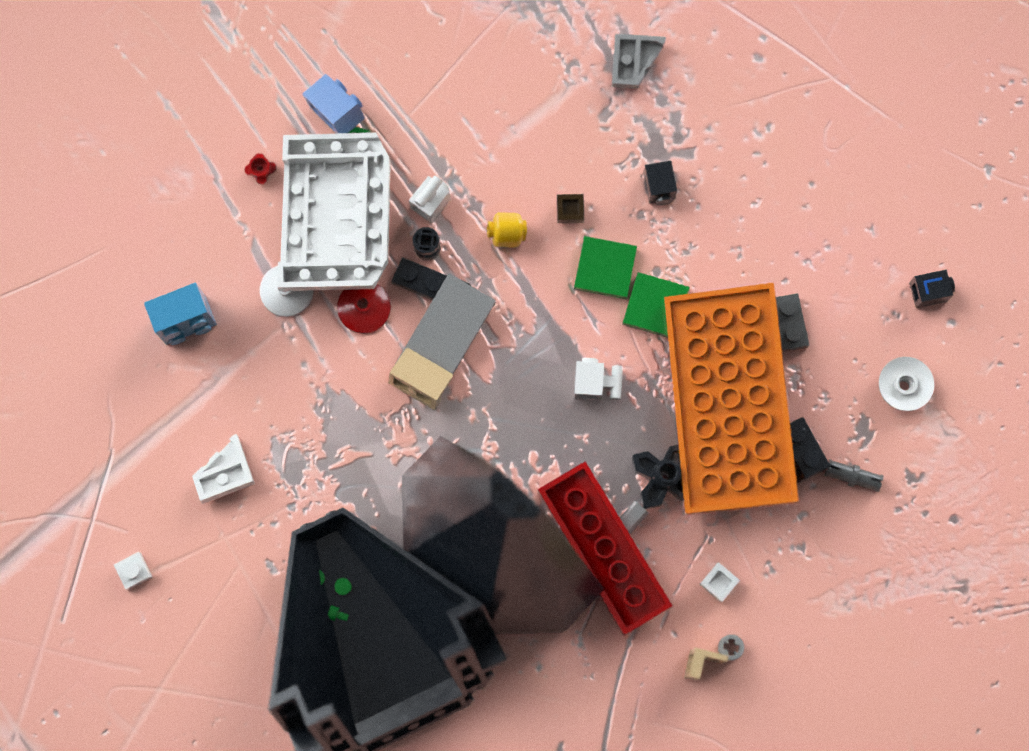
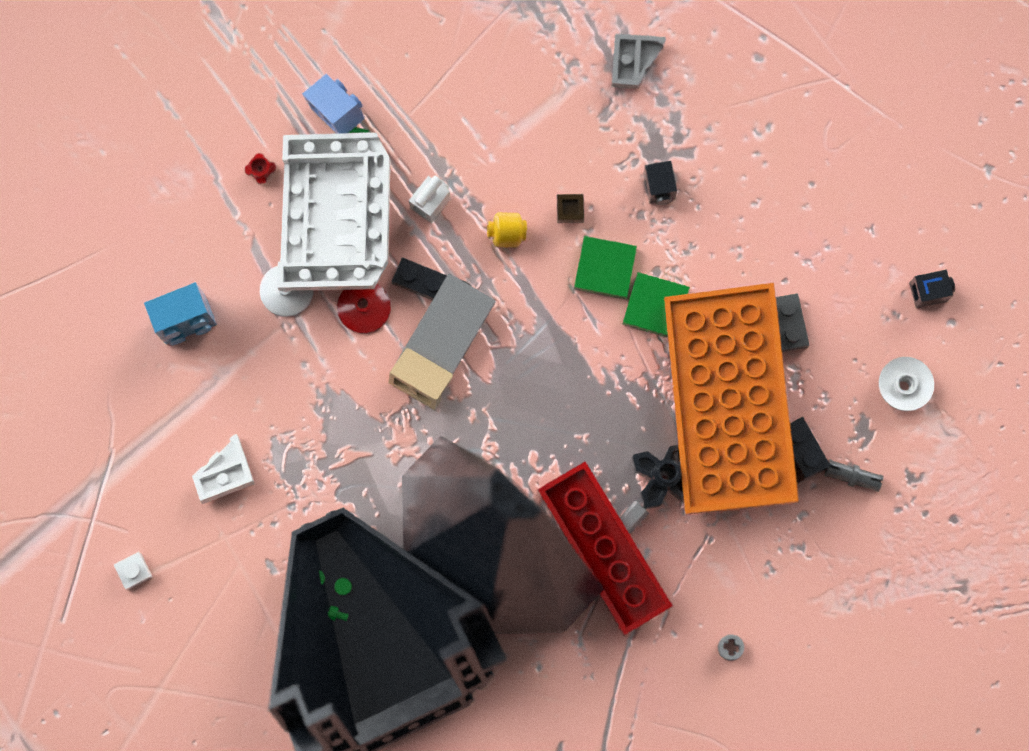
black wheel [413,227,441,260] -> none
white brick [574,358,623,400] -> none
tan panel [684,648,729,681] -> none
white plate [699,562,740,602] -> none

